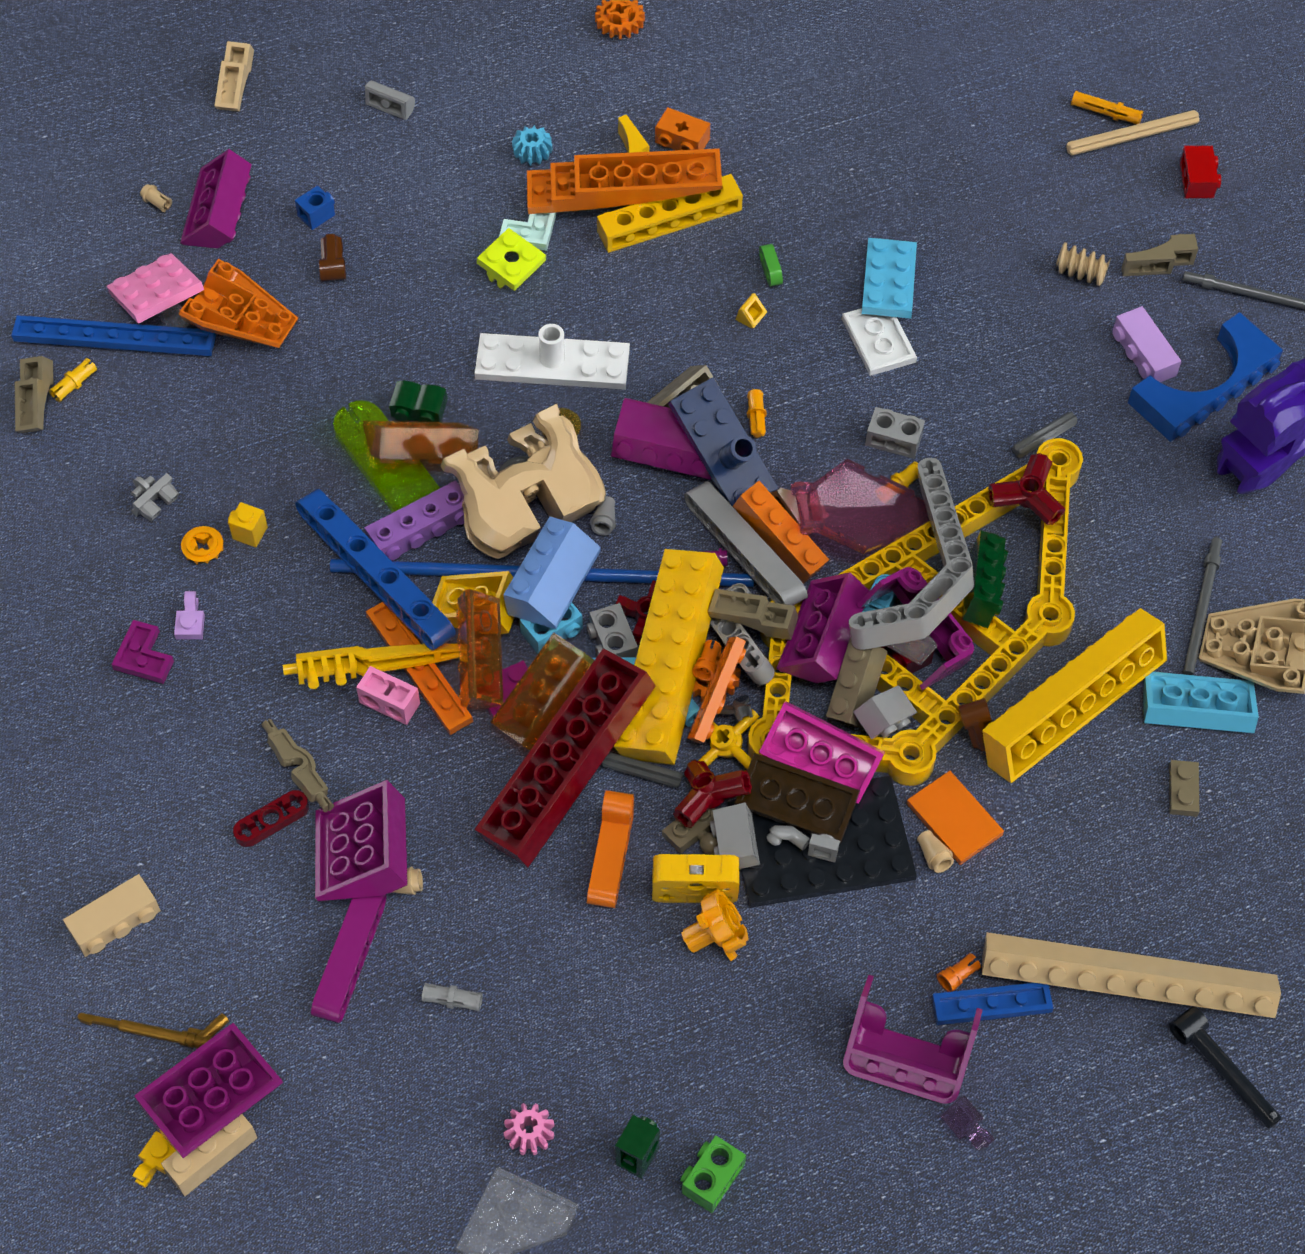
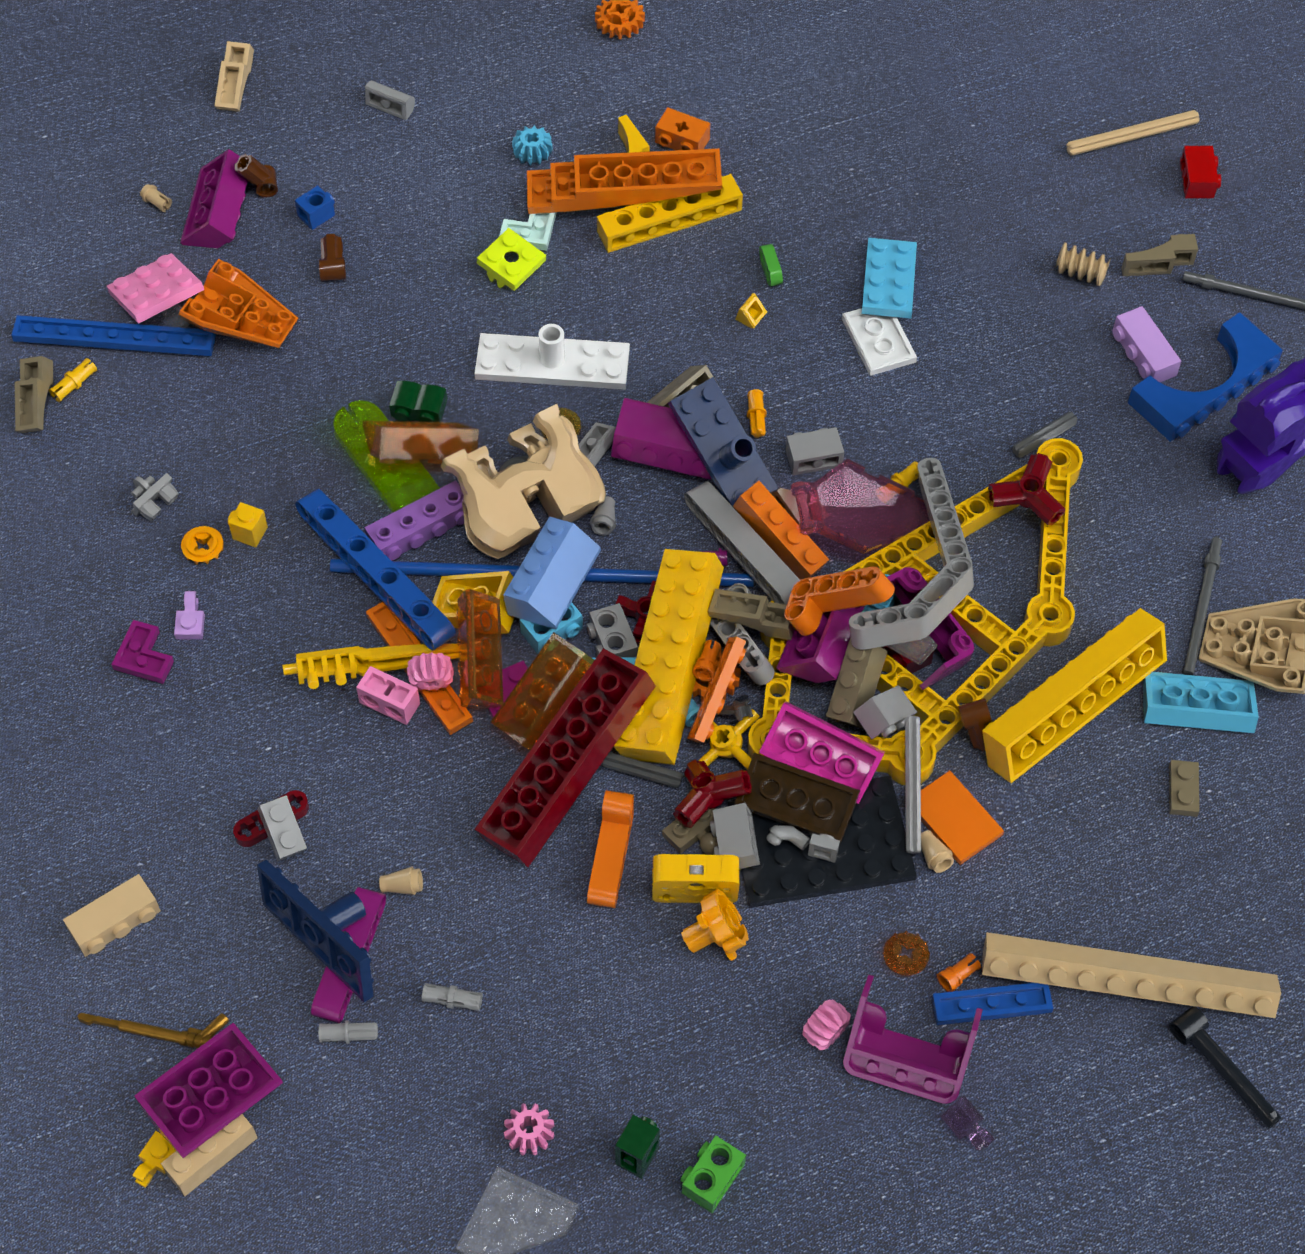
dark tan piece [262,719,334,812] -> none
magenta slope [315,780,407,901] -> none
light grey brick [865,407,925,459] -> none
dark green brick [962,530,1008,628] -> none
light orange pin [1071,90,1144,125] -> none
none -> reddish brown piece [235,153,278,198]
none -> light grey brick [257,795,307,862]
none -> dark blue plate [257,860,374,1002]
none -> light grey axle [318,1020,378,1044]
none -> bright pink gear [407,652,454,691]
none -> light grey brick [578,422,616,467]
none -> orange beam [784,567,895,636]
none -> light grey brick [785,427,844,475]
none -> bright pink gear [802,999,851,1050]
none -> clear orange gear [883,930,930,976]
none -> light grey axle [905,716,921,854]

